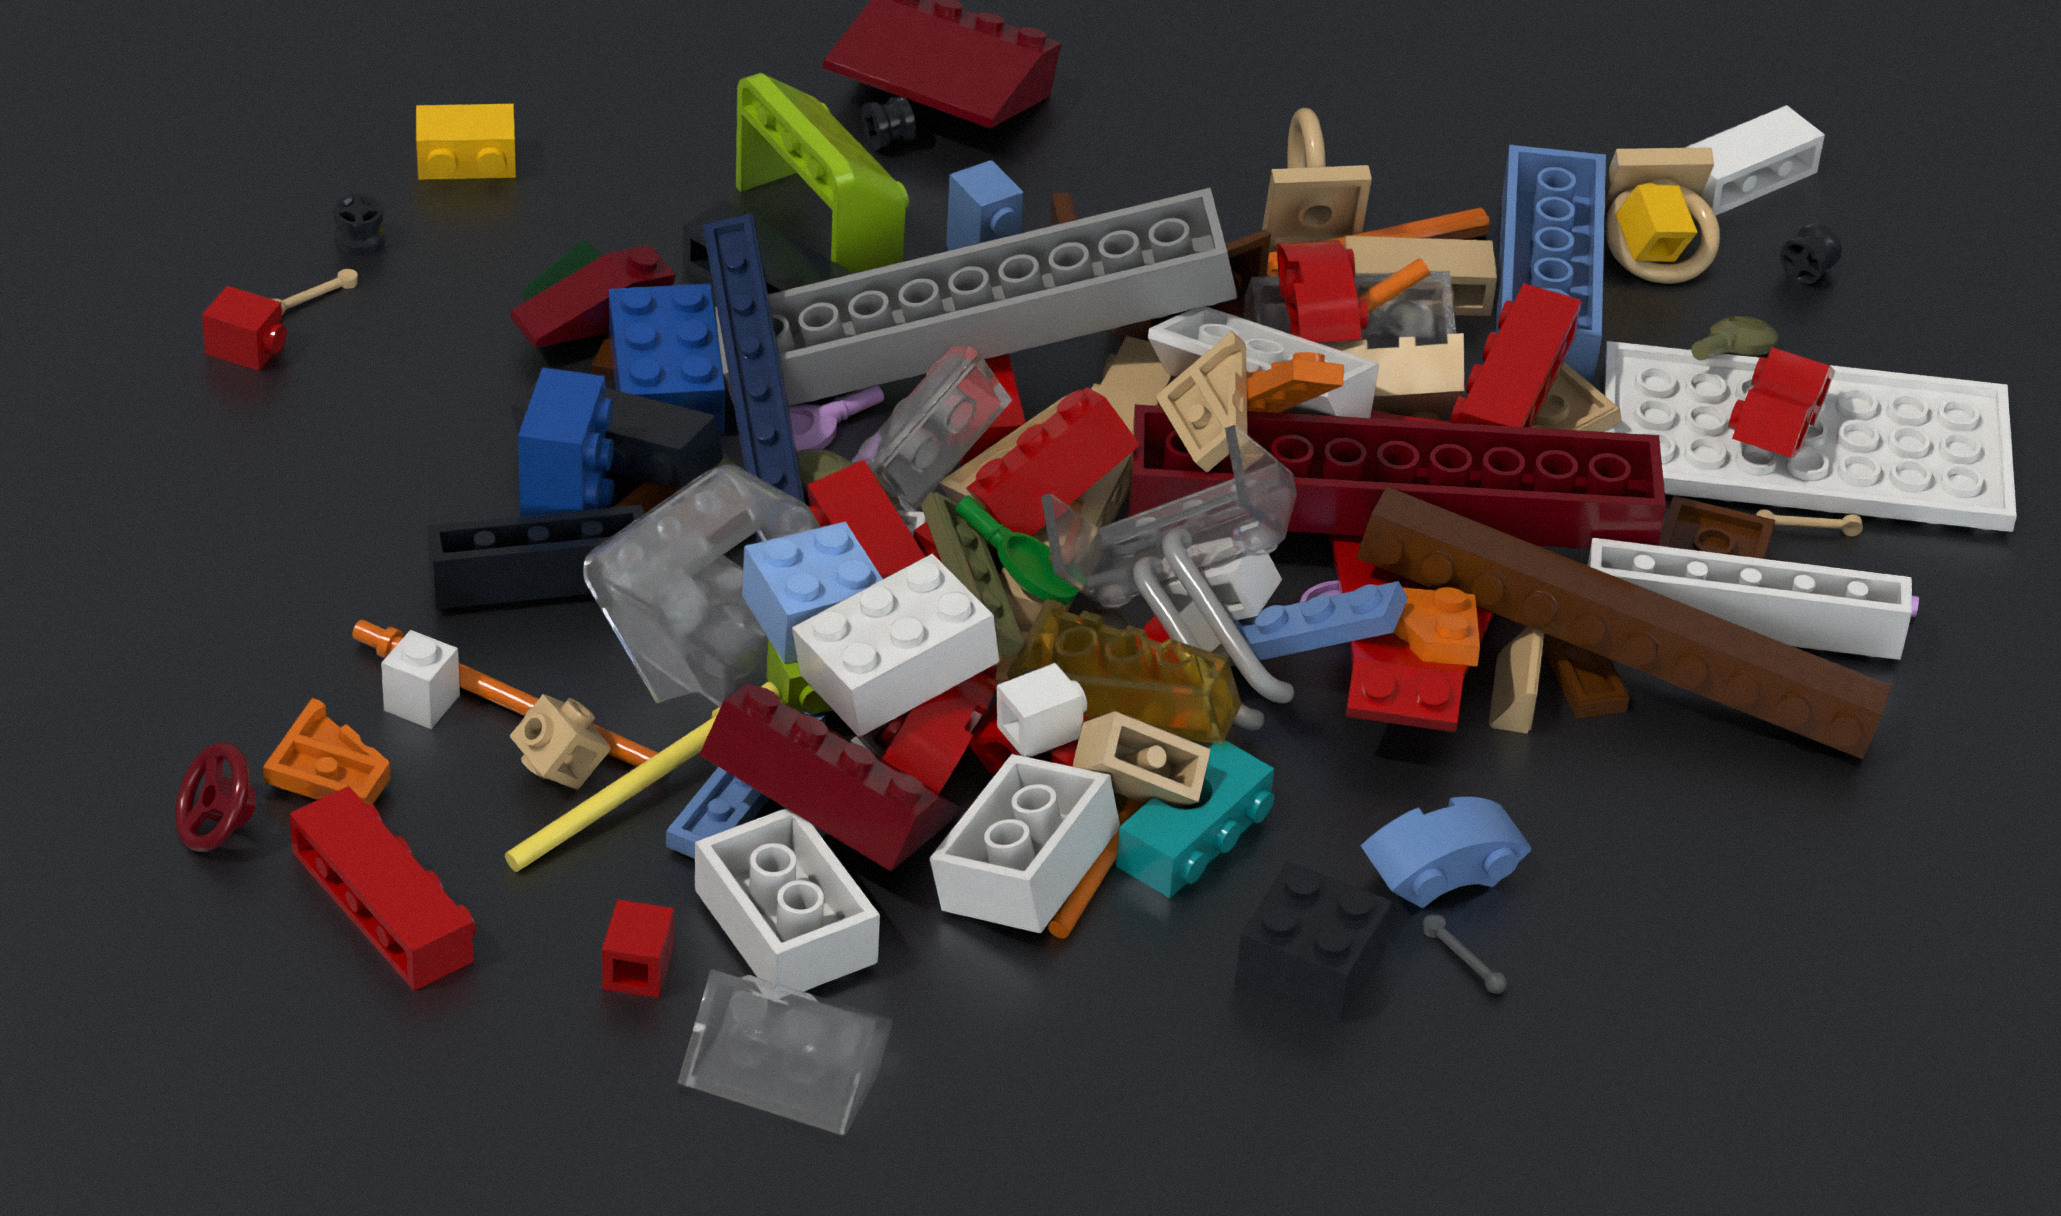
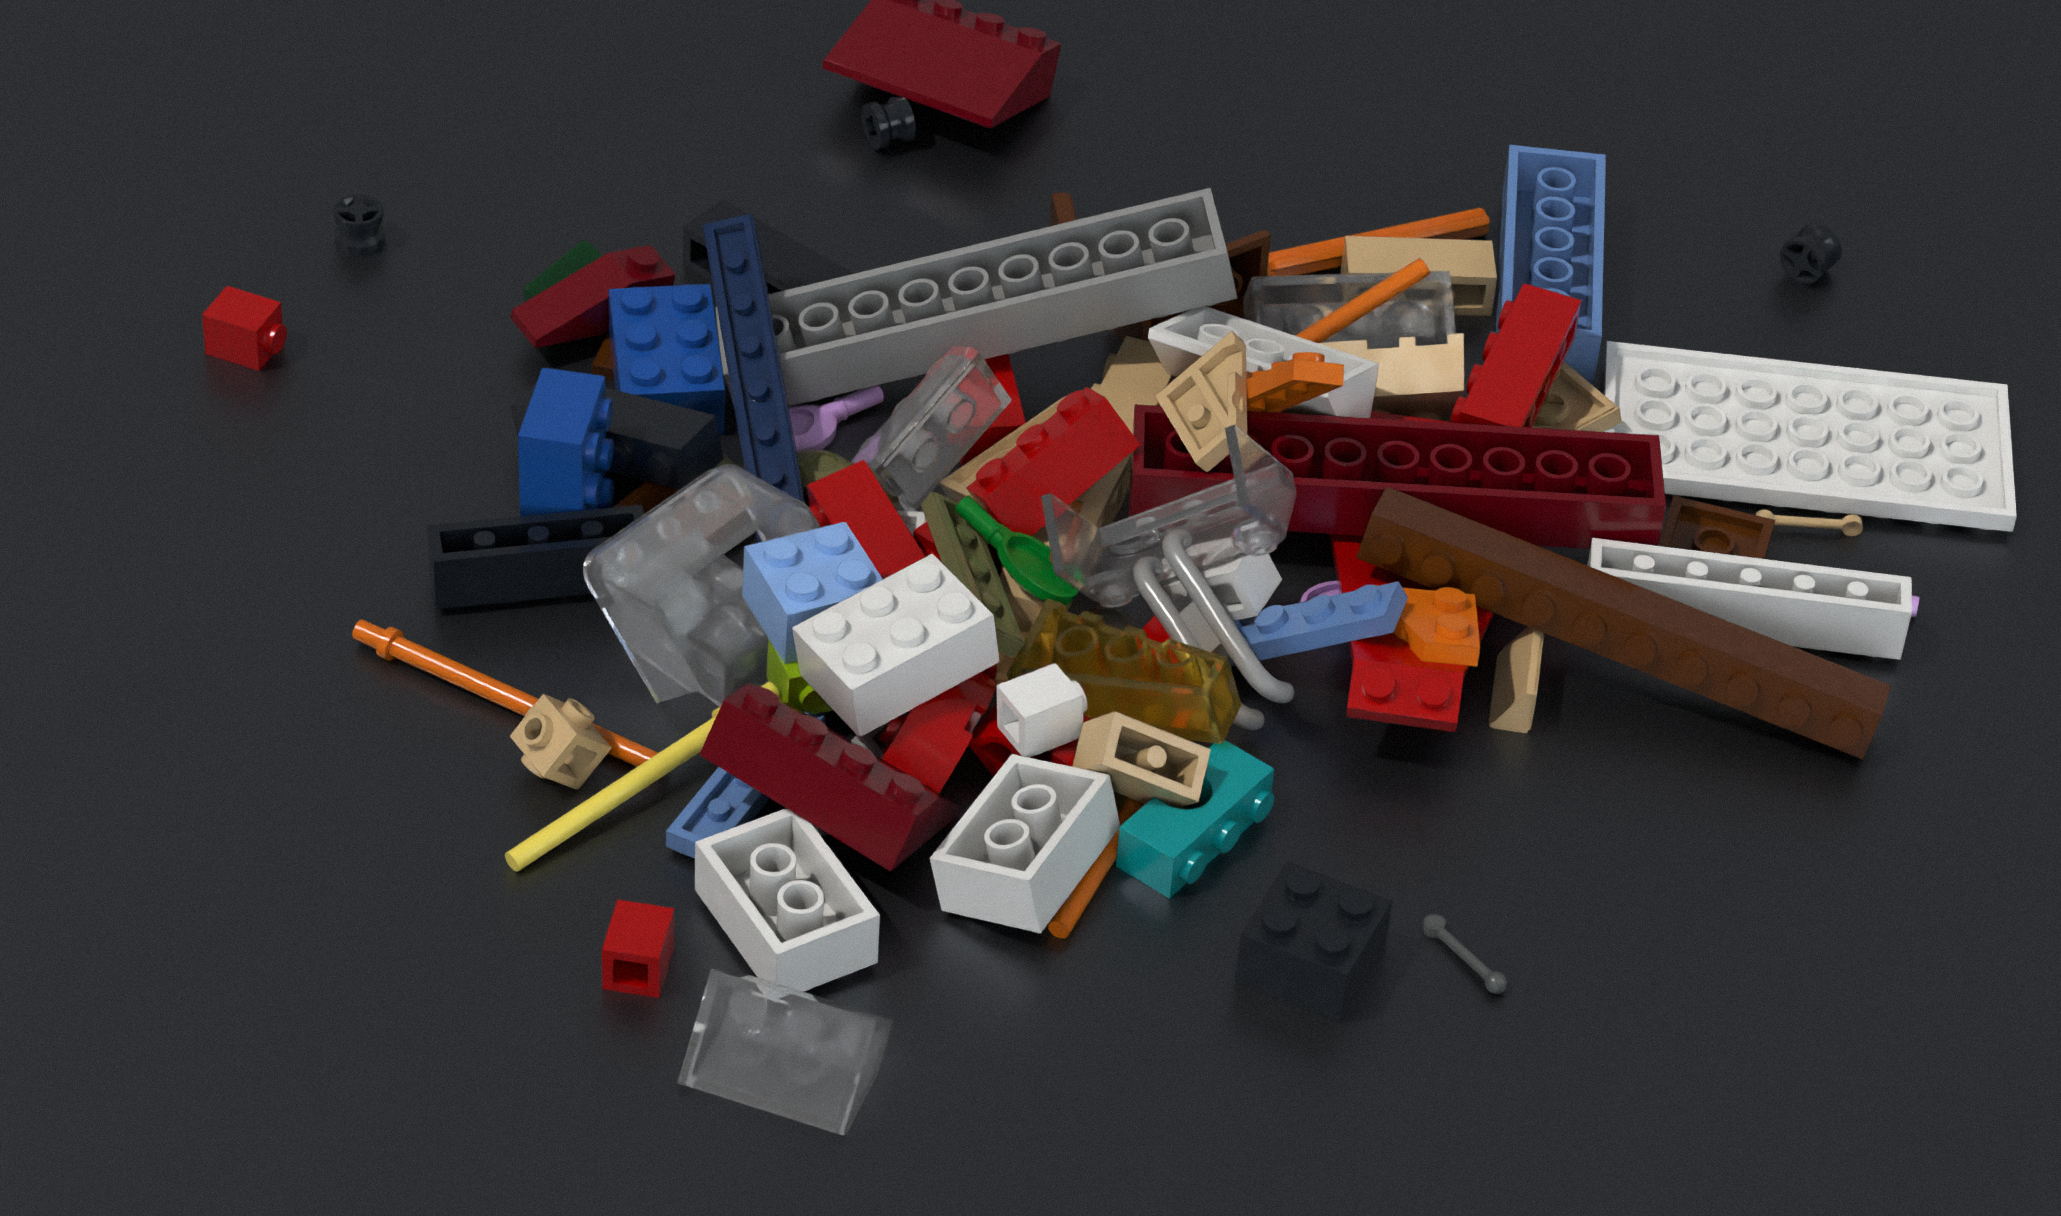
dark red piece [175,742,256,852] -> none
orange wing [263,698,391,804] -> none
tan hinge [272,269,358,315] -> none
red brick [290,786,476,991] -> none
white brick [381,630,460,729] -> none
yellow brick [416,104,516,180] -> none
lime windscreen [736,73,909,274] -> none
medium blue brick [946,160,1024,251] -> none
tan tile [1262,107,1372,251] -> none
red brick [1277,240,1368,342] -> none
medium blue brick [1360,797,1532,908] -> none
reddish brown tile [1542,633,1630,719] -> none
tan tile [1605,148,1720,284] -> none
yellow brick [1616,183,1698,262] -> none
white brick [1685,105,1825,216] -> none
olive piece [1691,316,1779,361] -> none
red brick [1728,347,1835,458] -> none

